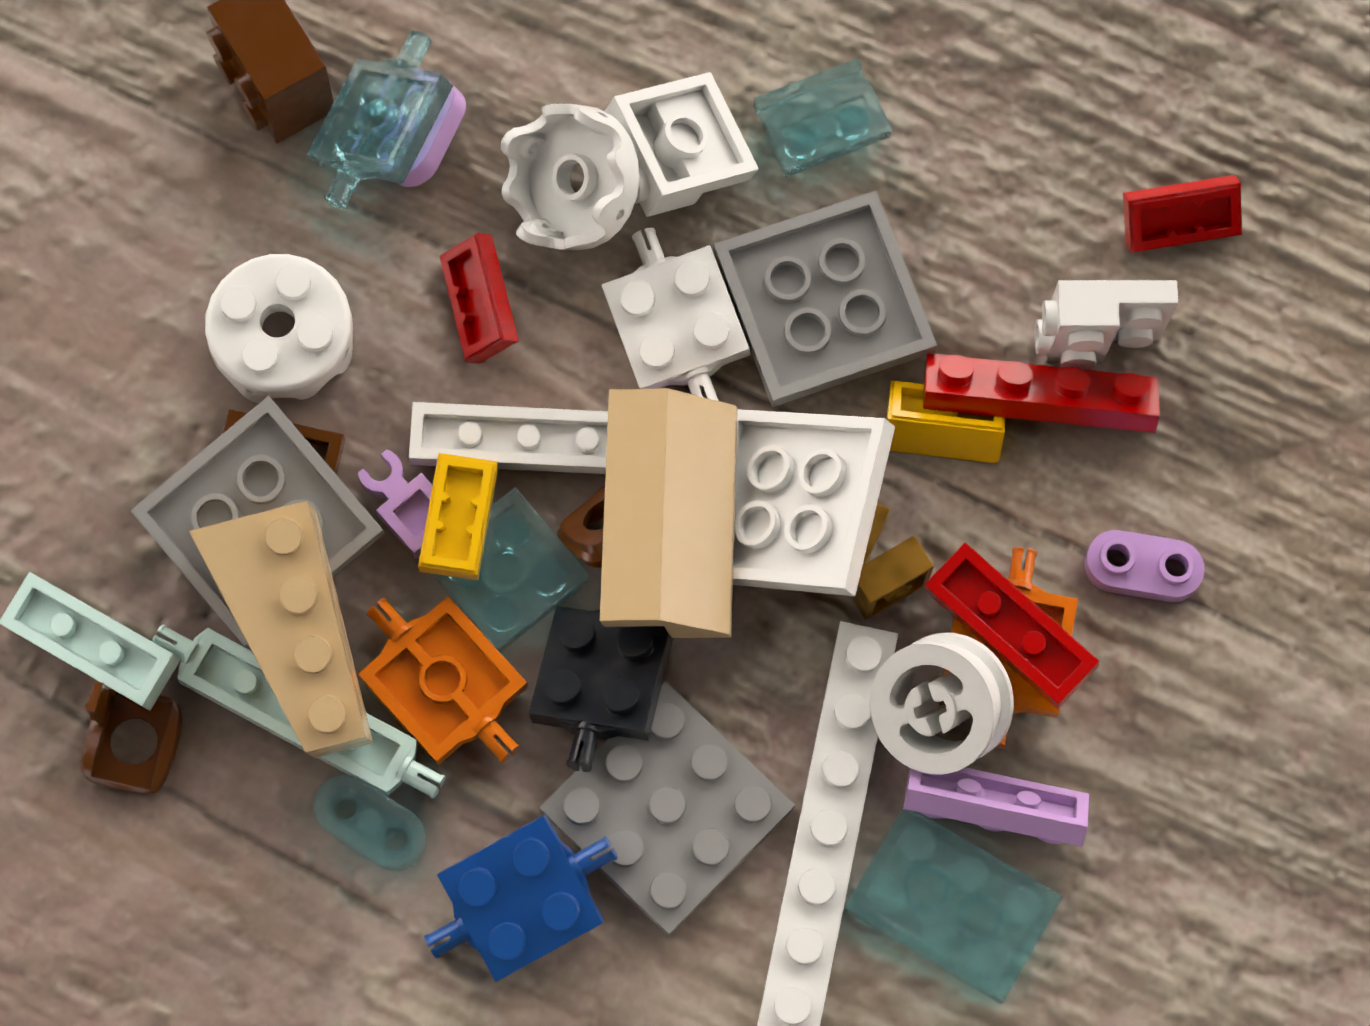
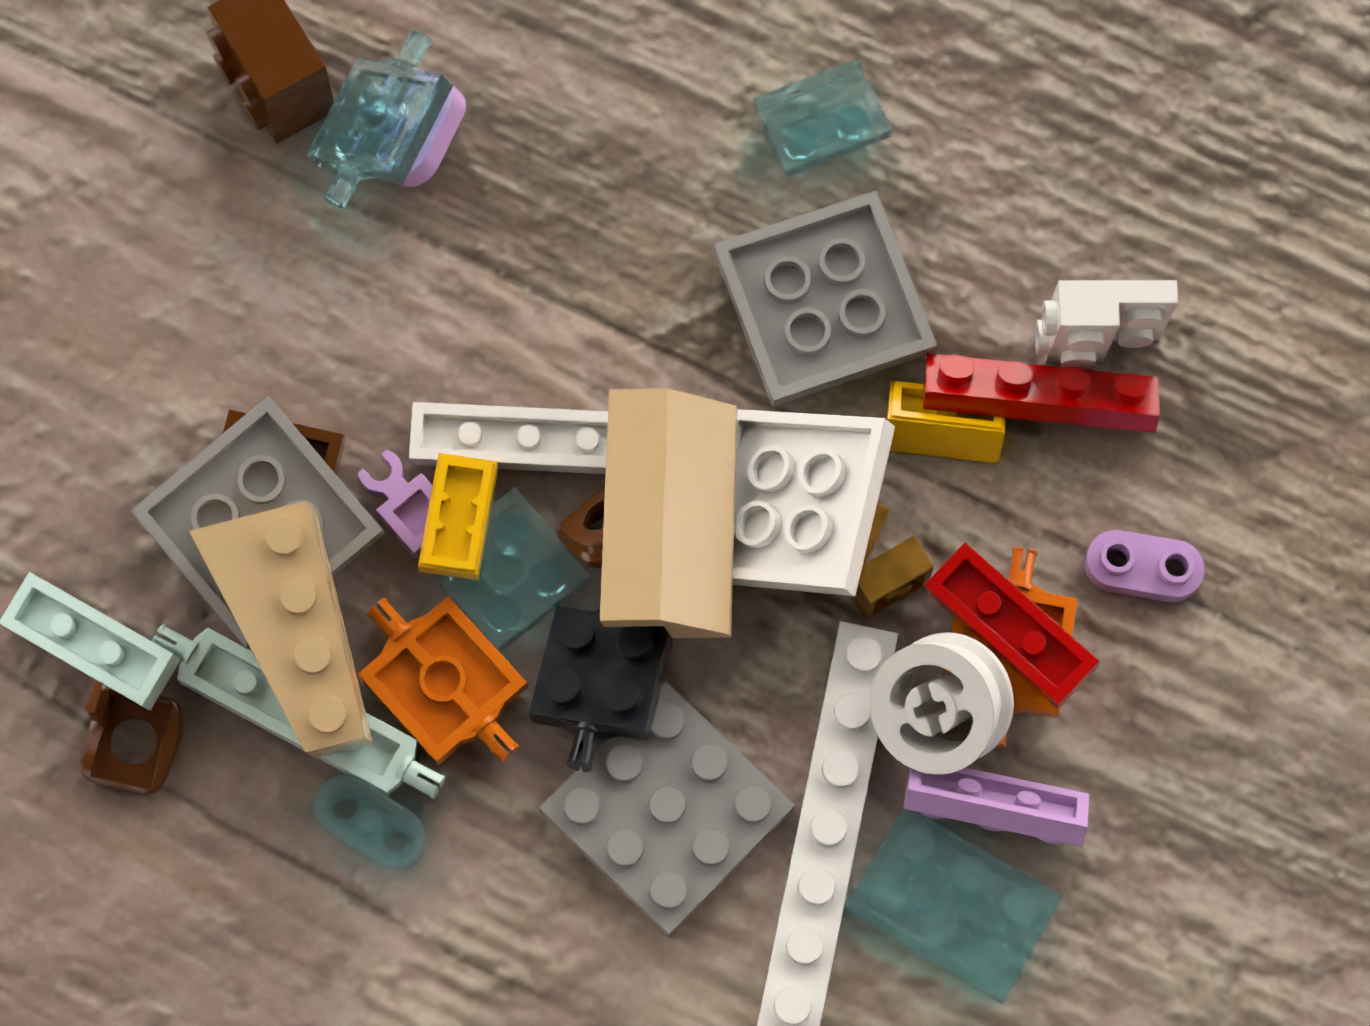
white plate [205,254,353,404] -> none
blue plate [424,814,618,982] -> none
red plate [440,233,519,364] -> none
white plate [501,104,639,250] -> none
white plate [602,228,751,401] -> none
white plate [604,72,759,217] -> none
red plate [1123,175,1242,253] -> none

